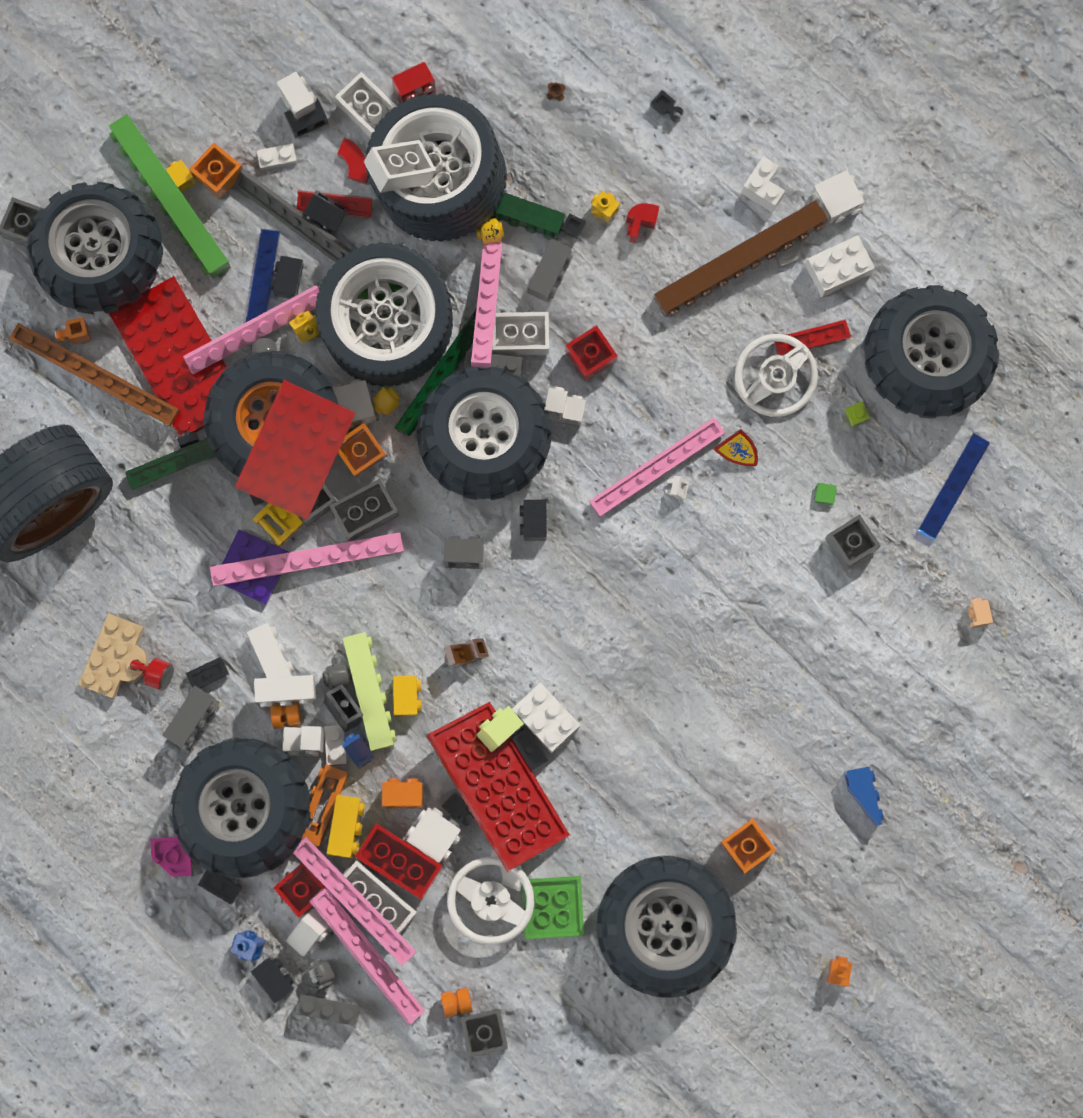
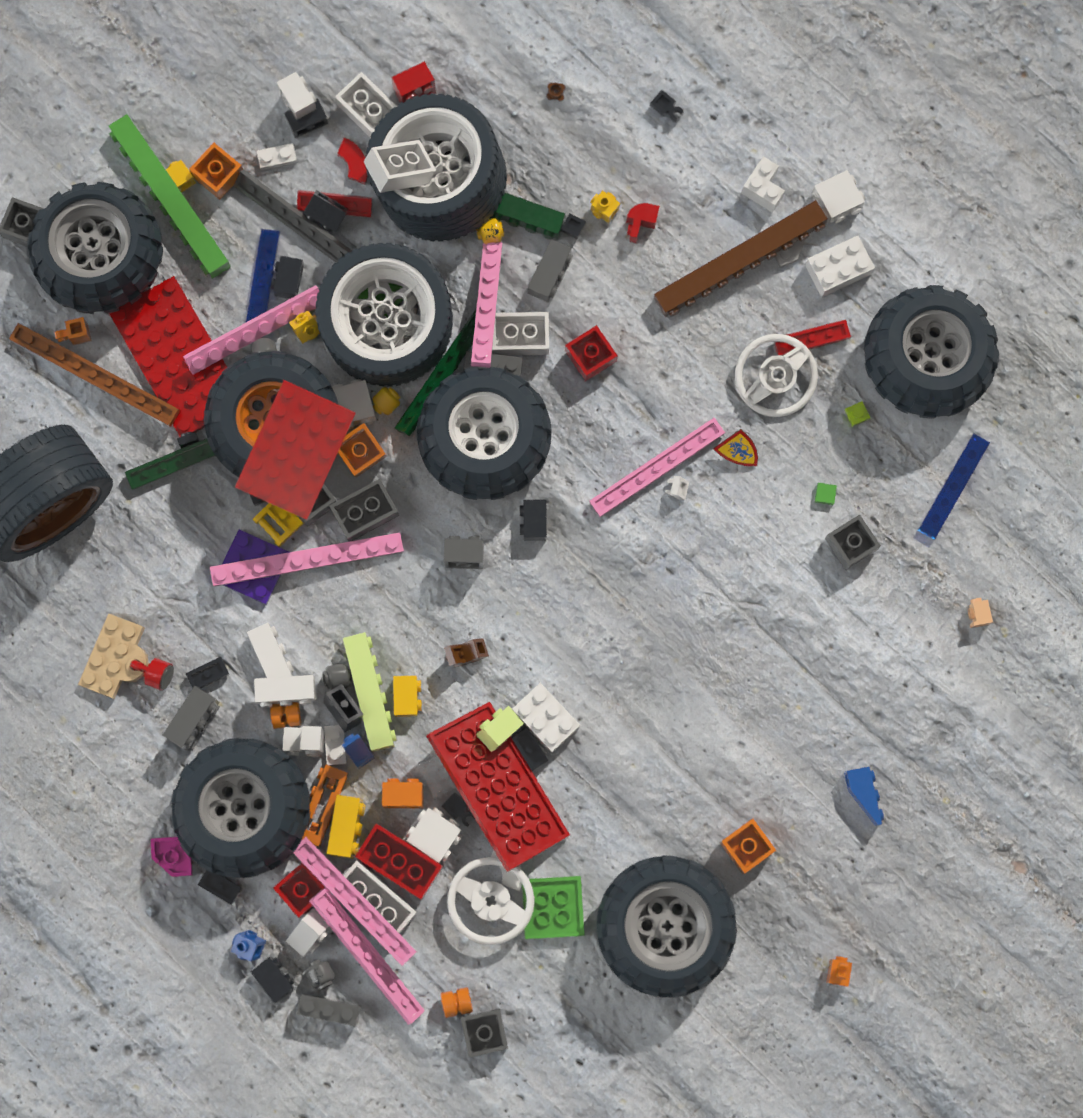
white brick [544,387,586,426] -> none

